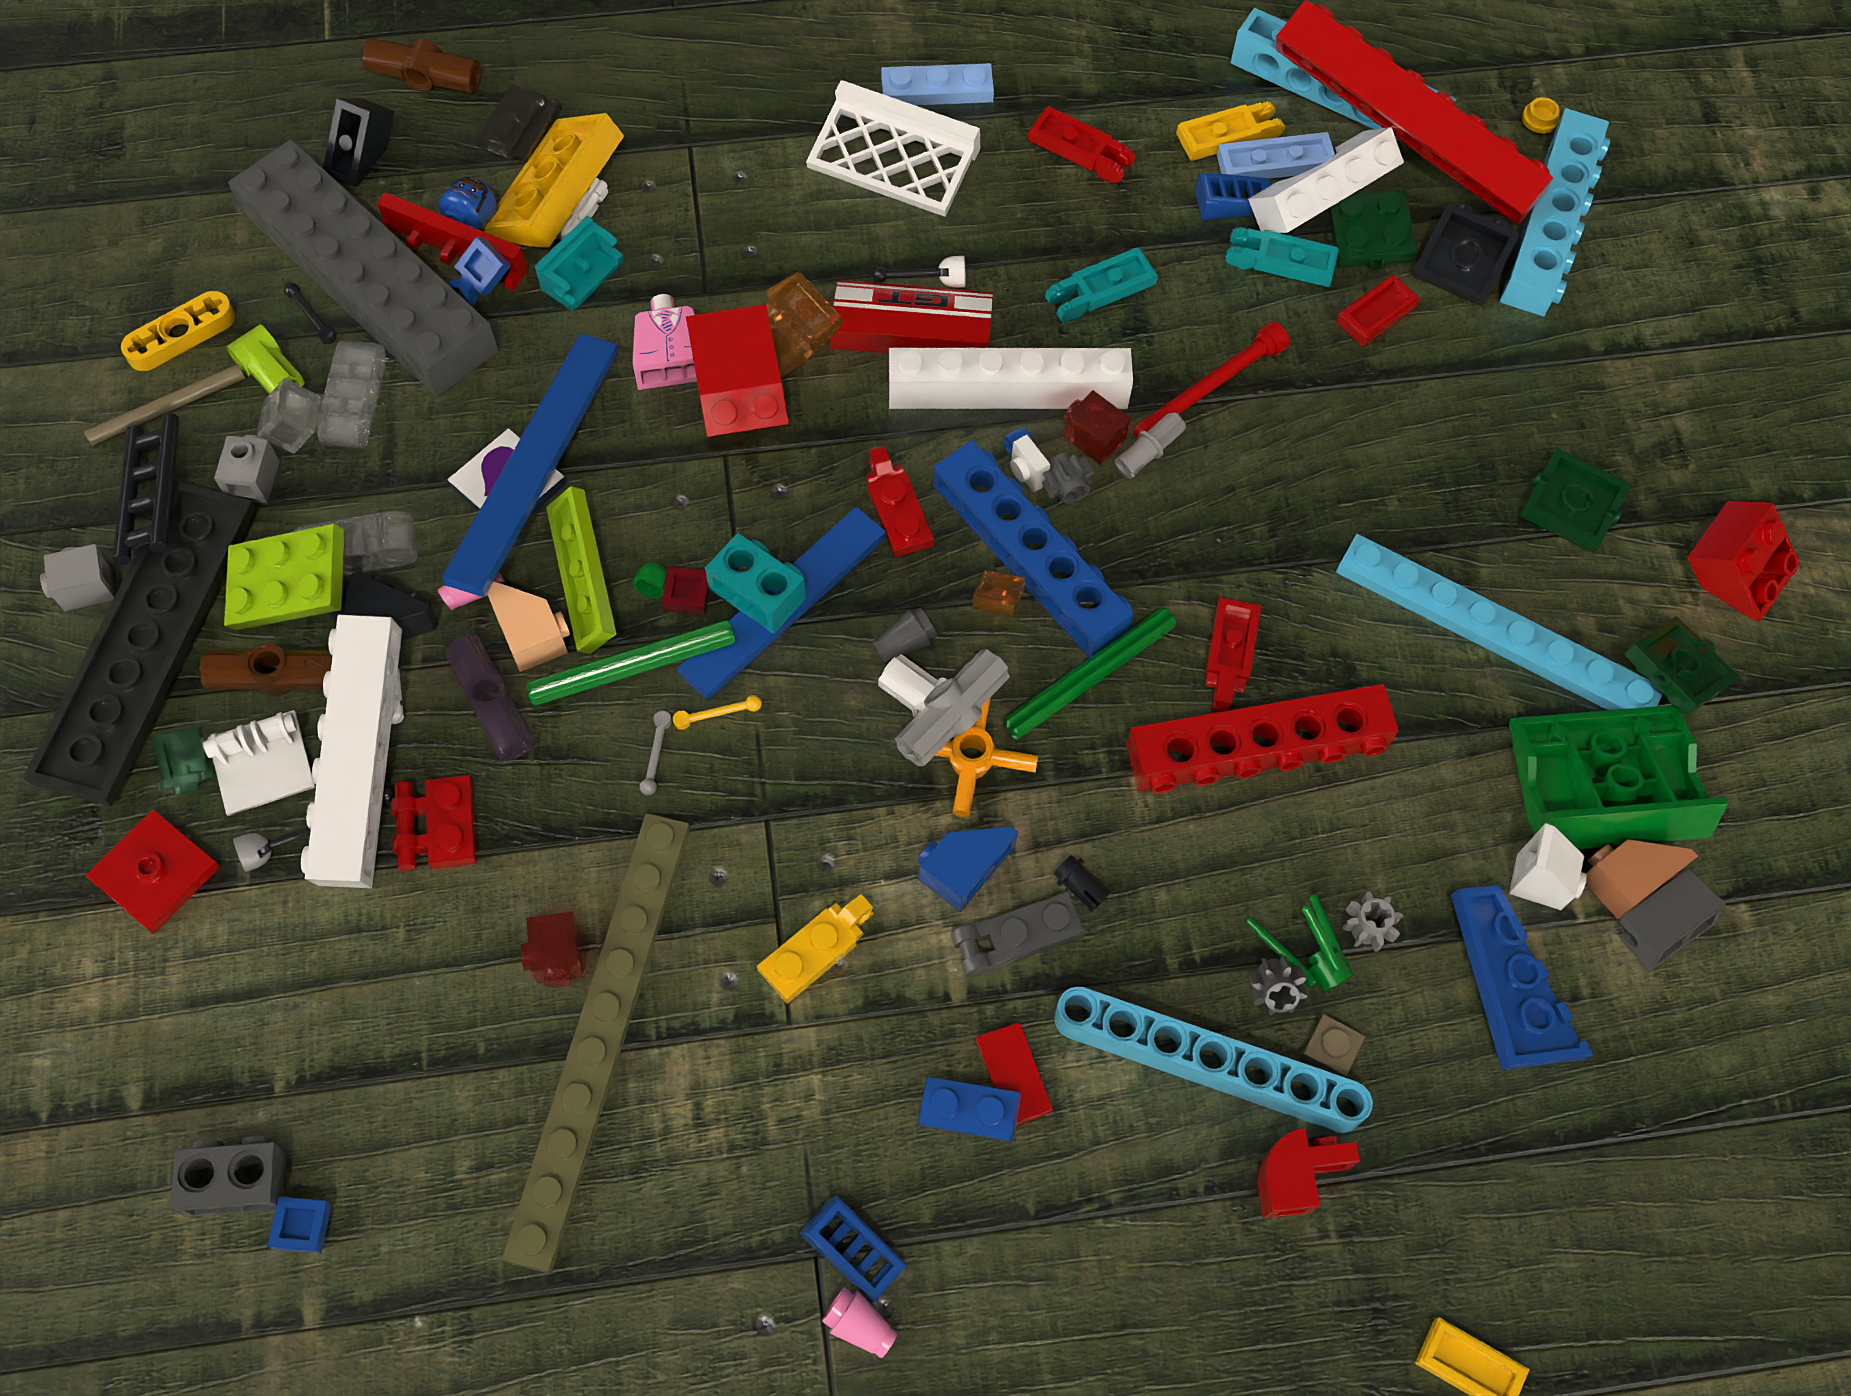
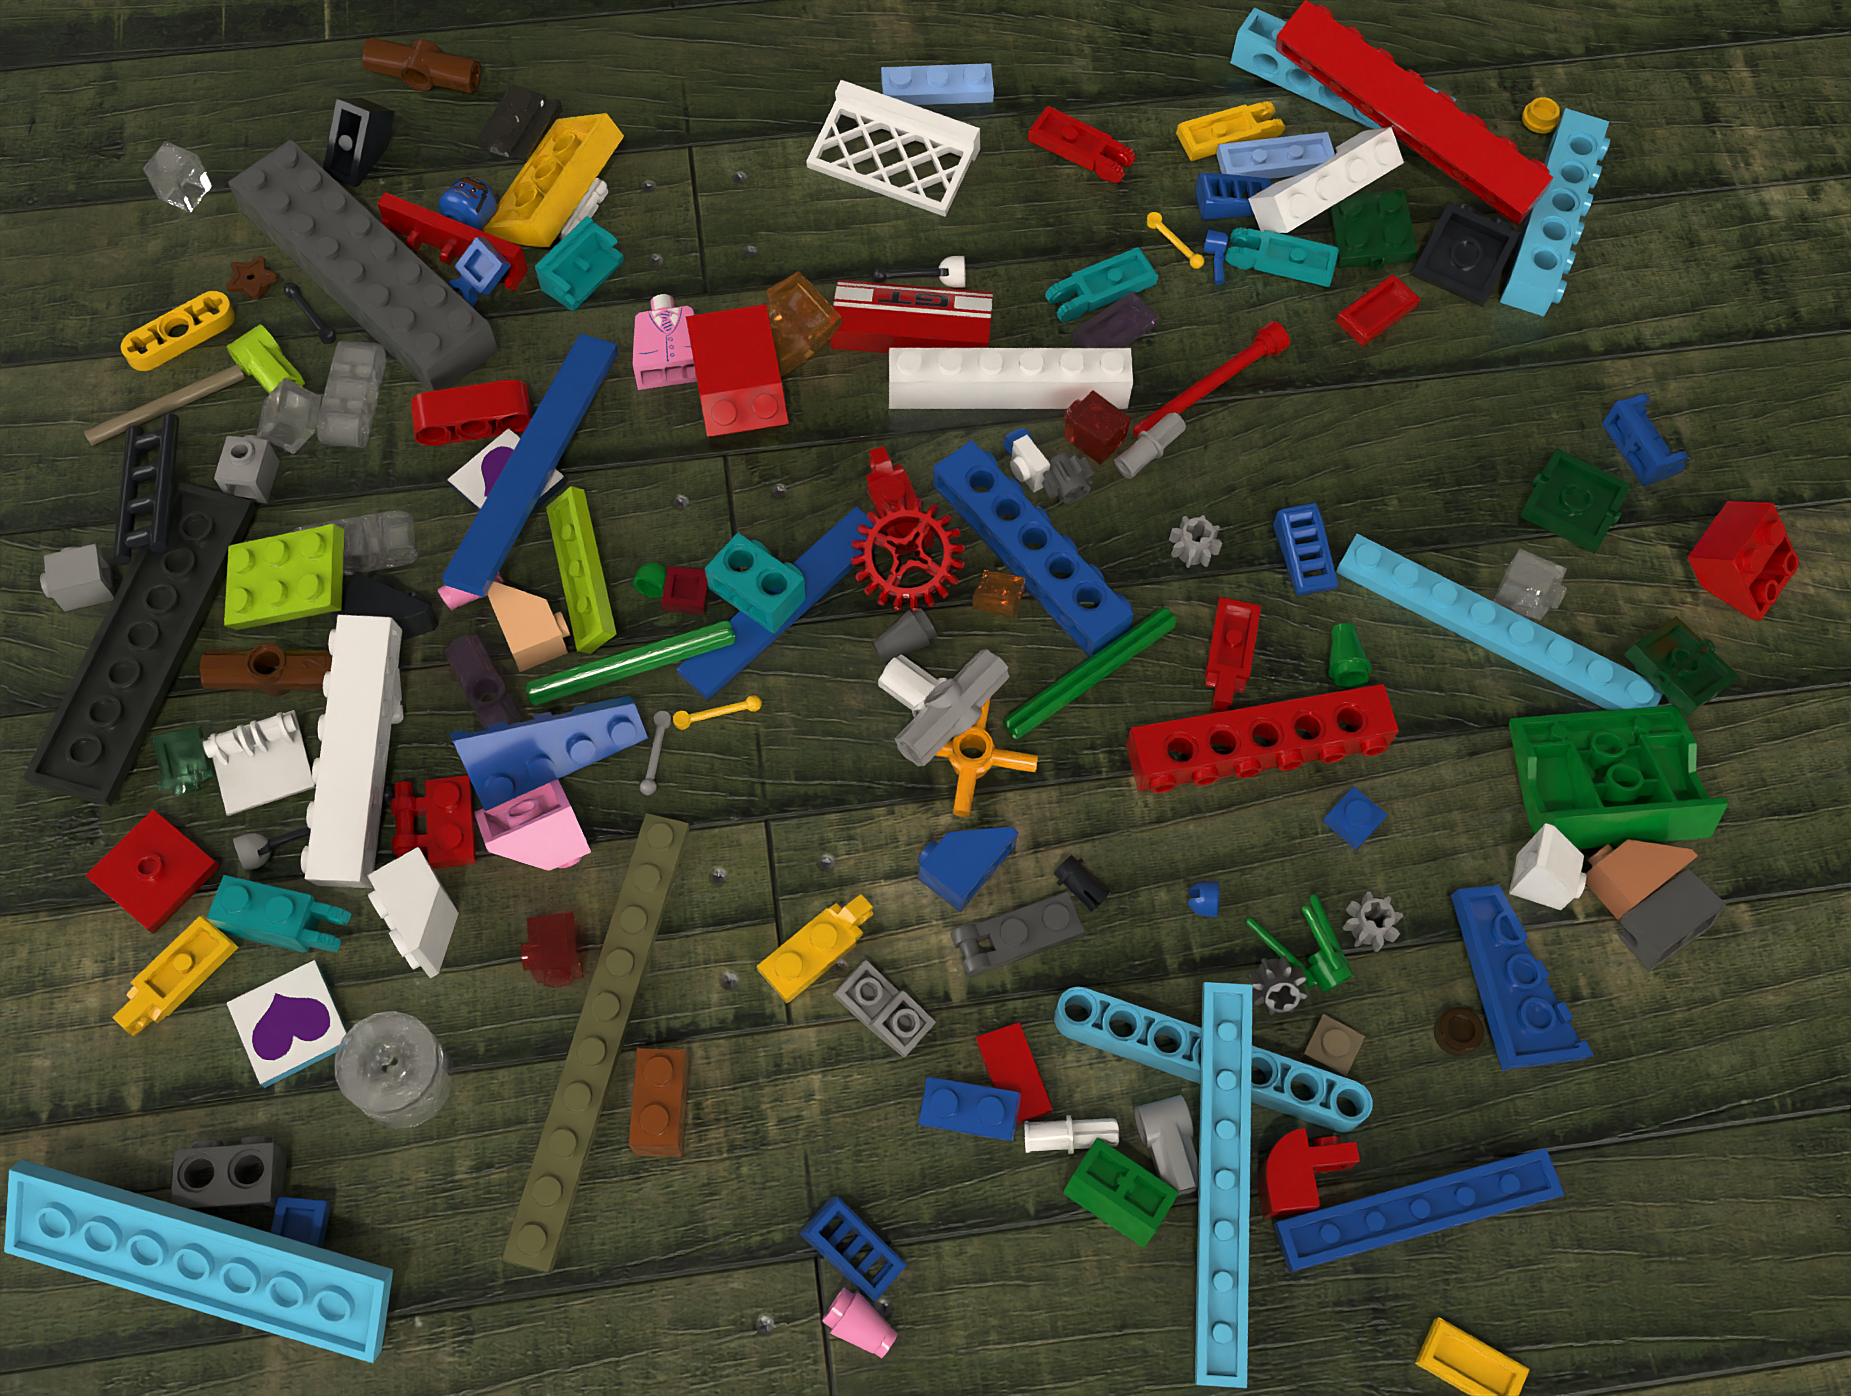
none -> medium azure plate [4,1159,393,1363]
none -> yellow hinge [112,915,238,1037]
none -> clear brick [143,141,212,213]
none -> teal hinge [207,875,352,953]
none -> reddish brown plate [226,256,278,300]
none -> tile [227,960,353,1088]
none -> clear wheel [335,1011,453,1129]
none -> white slope [367,847,459,978]
none -> red beam [411,380,532,446]
none -> blue wing [449,696,648,811]
none -> bright pink slope [474,779,591,871]
none -> dark orange brick [629,1048,690,1157]
none -> light grey slope [832,960,936,1057]
none -> red gear [851,498,965,612]
none -> white axle [1024,1115,1119,1154]
none -> green hinge [1063,1137,1180,1249]
none -> clear purple plate [1072,291,1158,348]
none -> light grey piece [1134,1095,1199,1196]
none -> yellow hinge [1146,212,1204,269]
none -> light grey gear [1169,515,1222,568]
none -> blue hinge [1187,881,1220,918]
none -> medium azure plate [1195,982,1253,1388]
none -> blue hand [1203,230,1228,285]
none -> blue slope [1273,503,1338,596]
none -> blue plate [1273,1148,1565,1273]
none -> blue plate [1322,786,1388,850]
none -> green cone [1329,623,1372,689]
none -> dark brown tile [1434,1007,1484,1056]
none -> clear brick [1493,548,1567,621]
none -> blue hinge [1602,394,1689,487]

